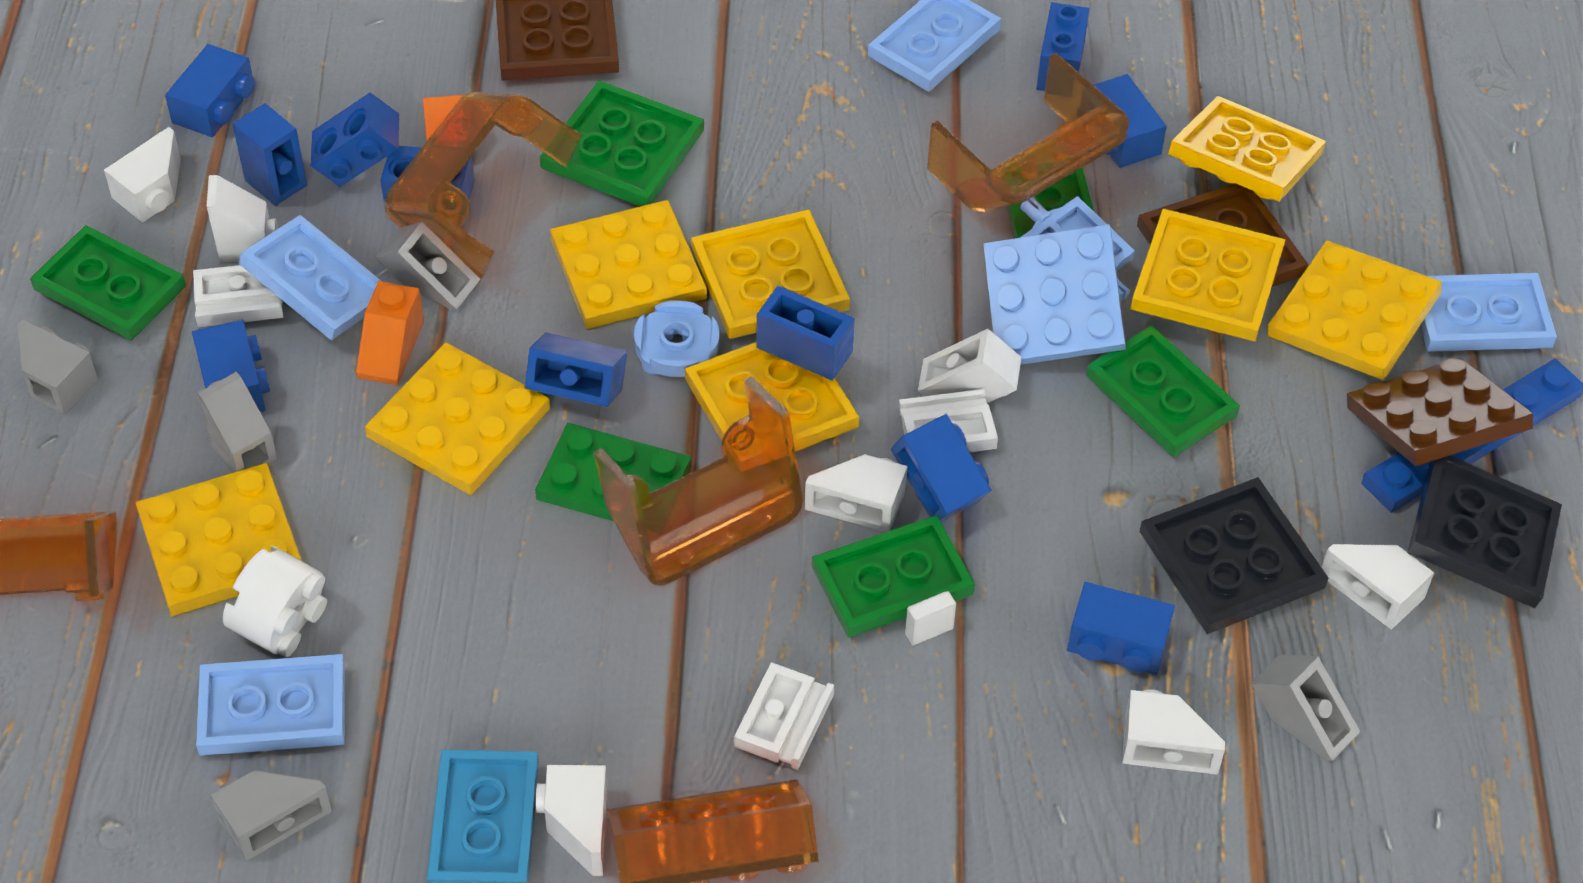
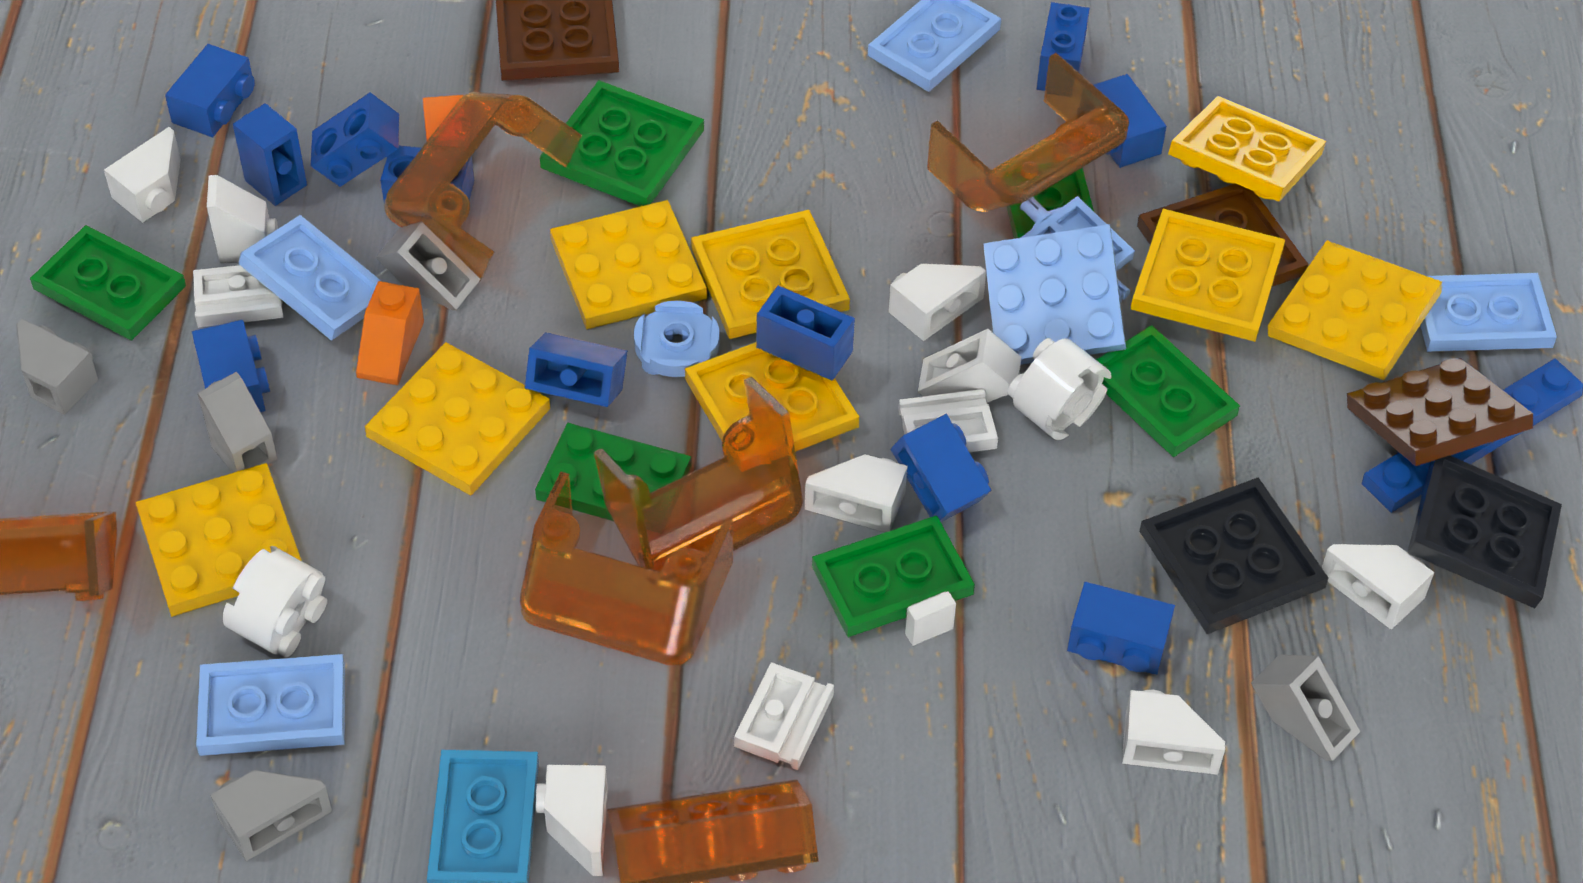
none -> clear orange windscreen [520,472,733,665]
none -> white slope [889,264,986,341]
none -> white brick [1007,338,1111,440]

